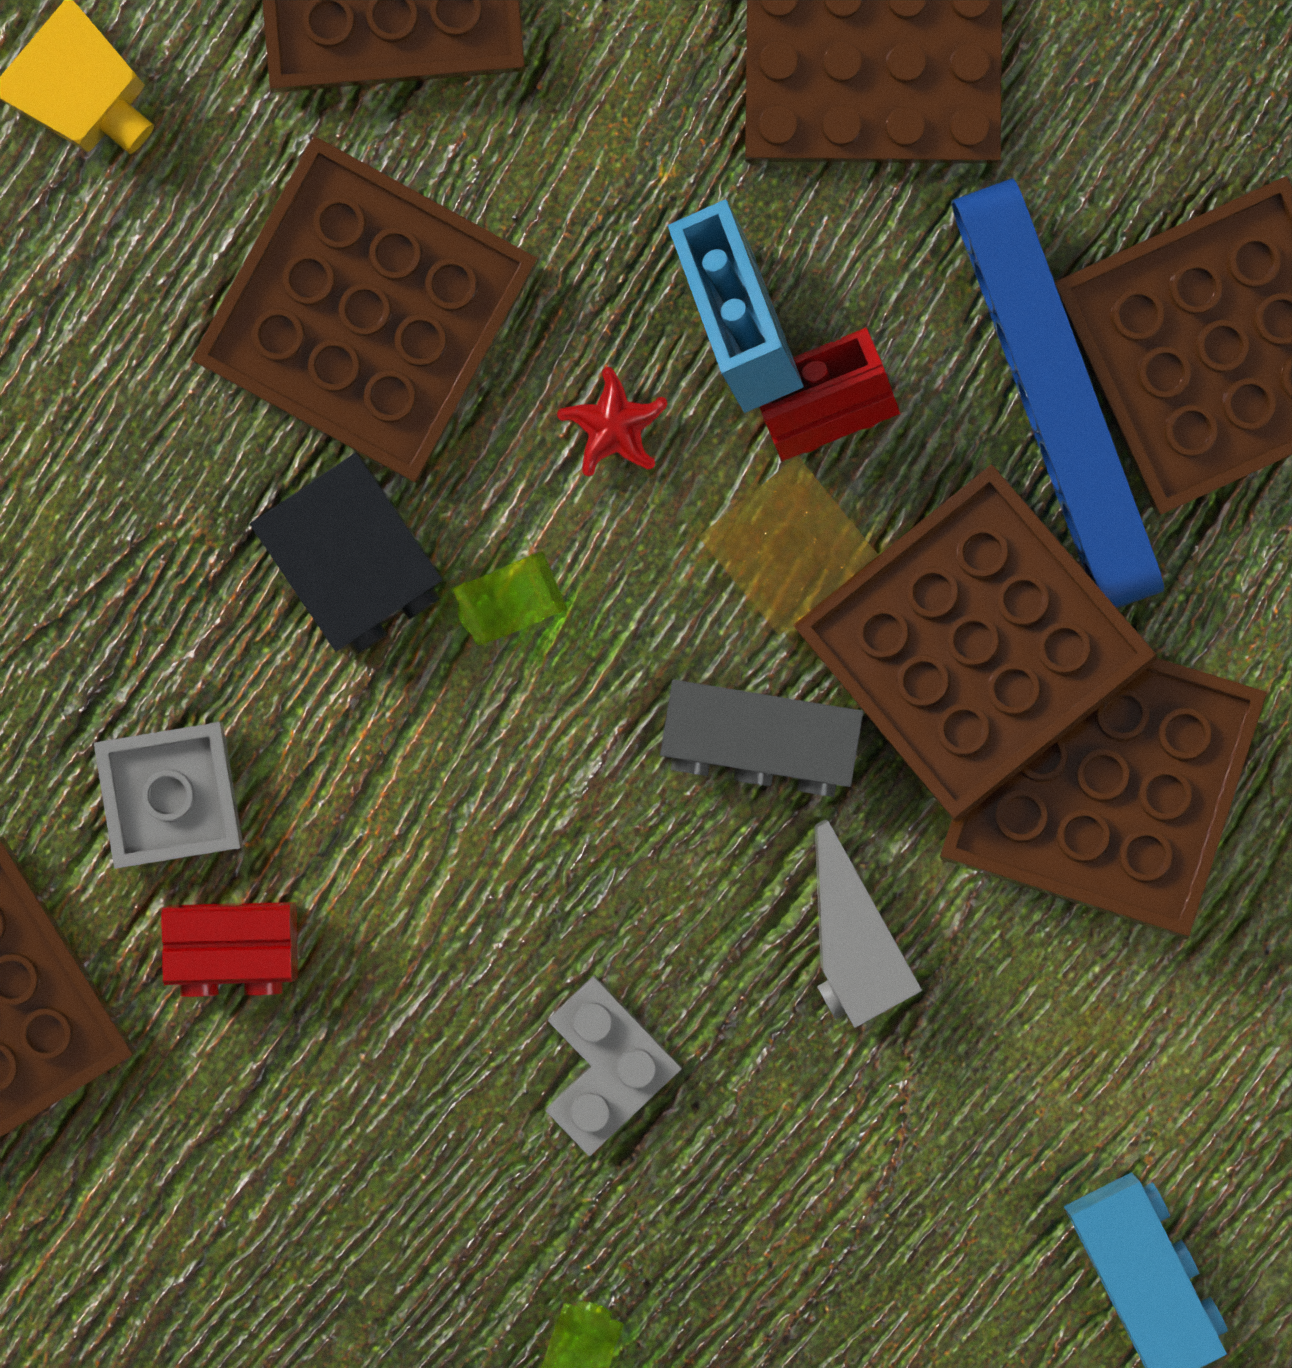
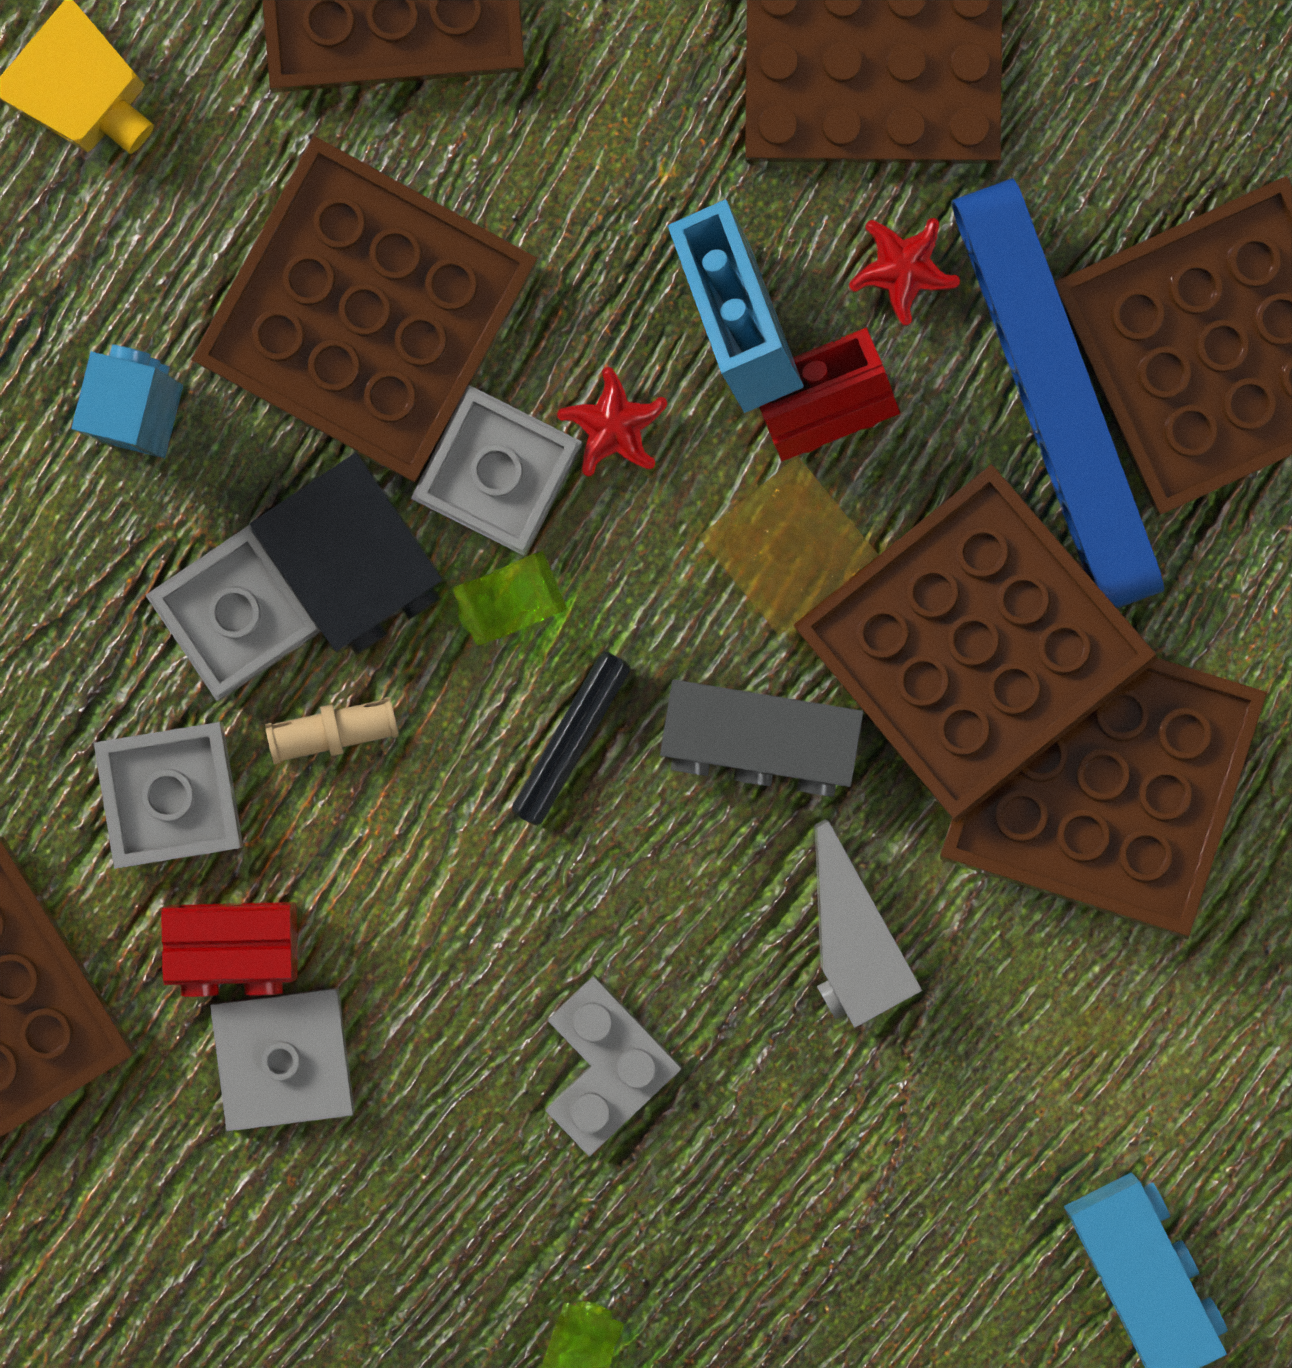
none -> dark azure brick [71,344,183,459]
none -> light grey plate [146,525,322,701]
none -> light grey plate [210,987,355,1131]
none -> tan pin [265,697,399,764]
none -> light grey plate [411,385,583,556]
none -> black axle [512,651,630,826]
none -> red animal [848,218,960,326]

